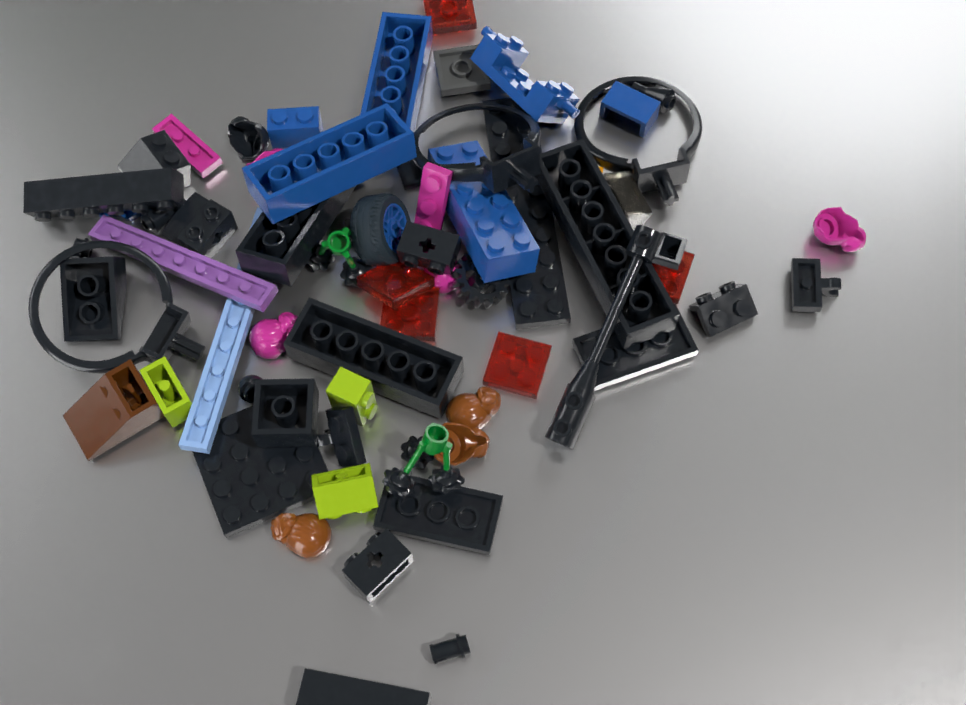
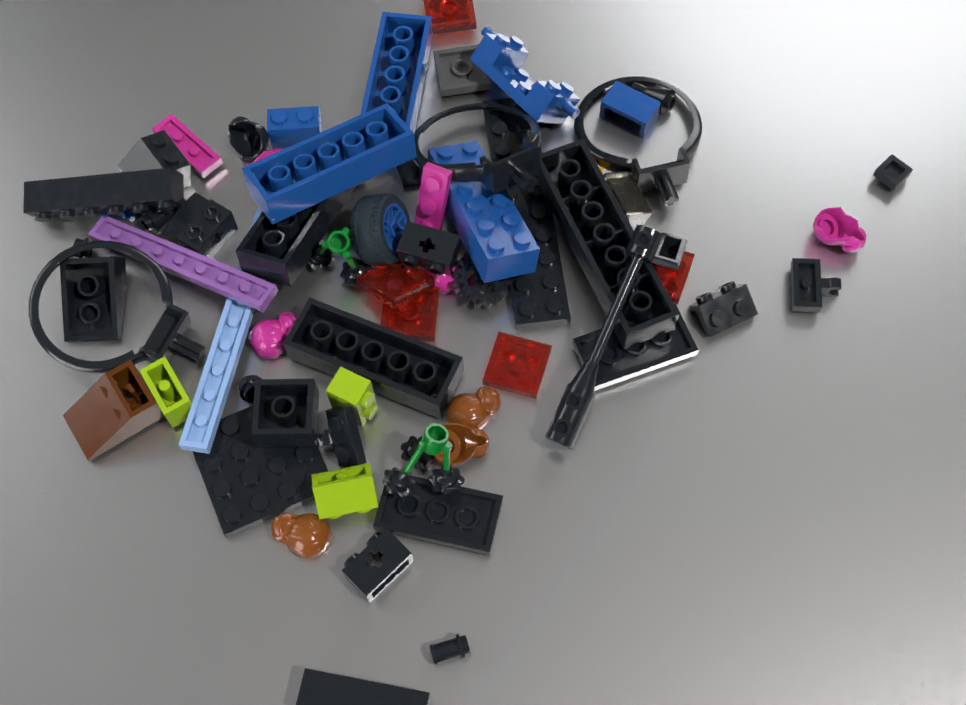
none -> black plate [873,154,913,191]

